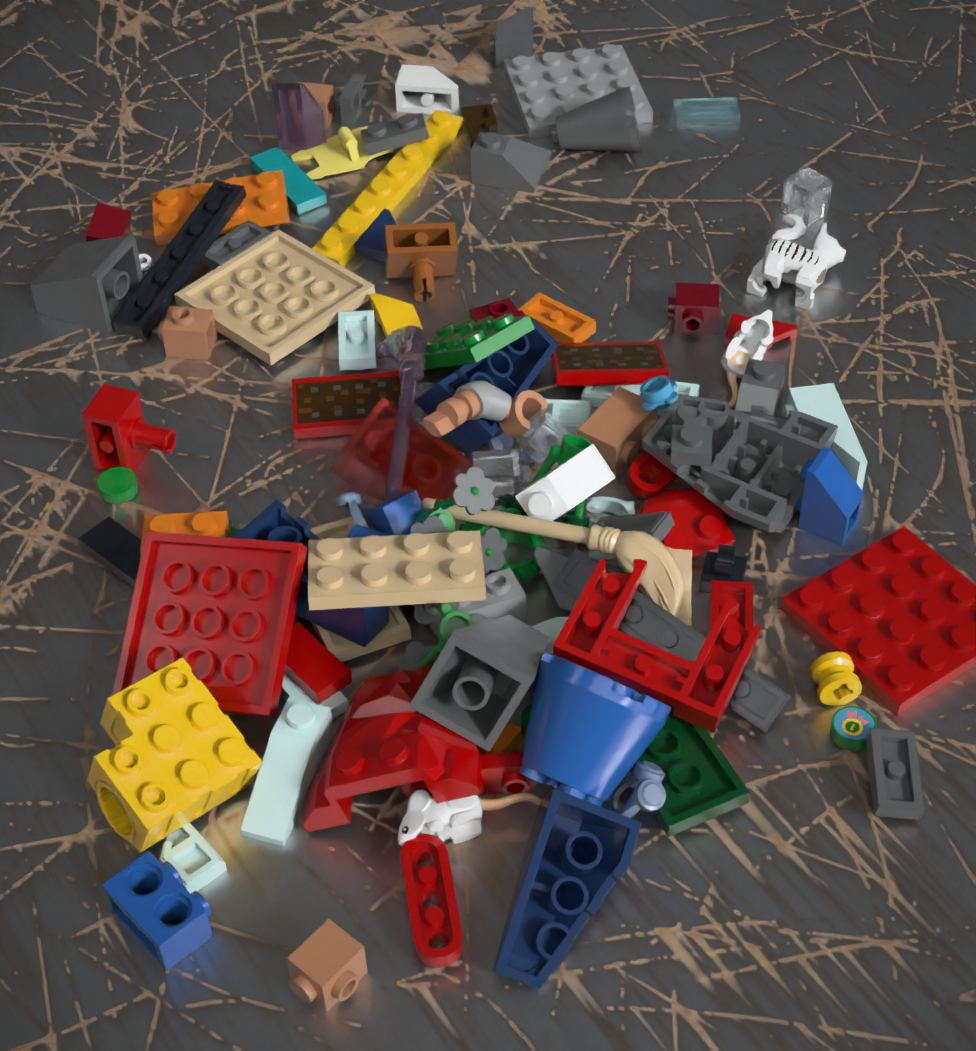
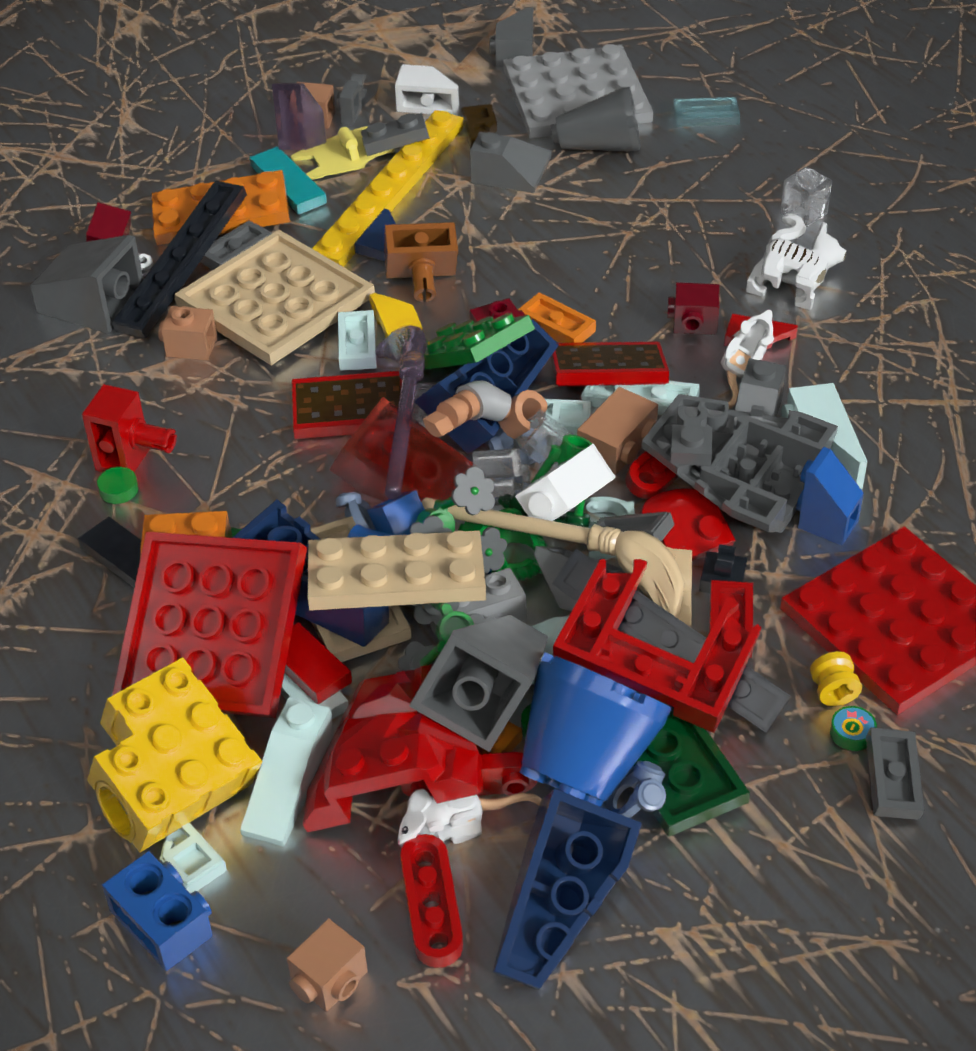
dark azure plate [640,376,679,411] -> none

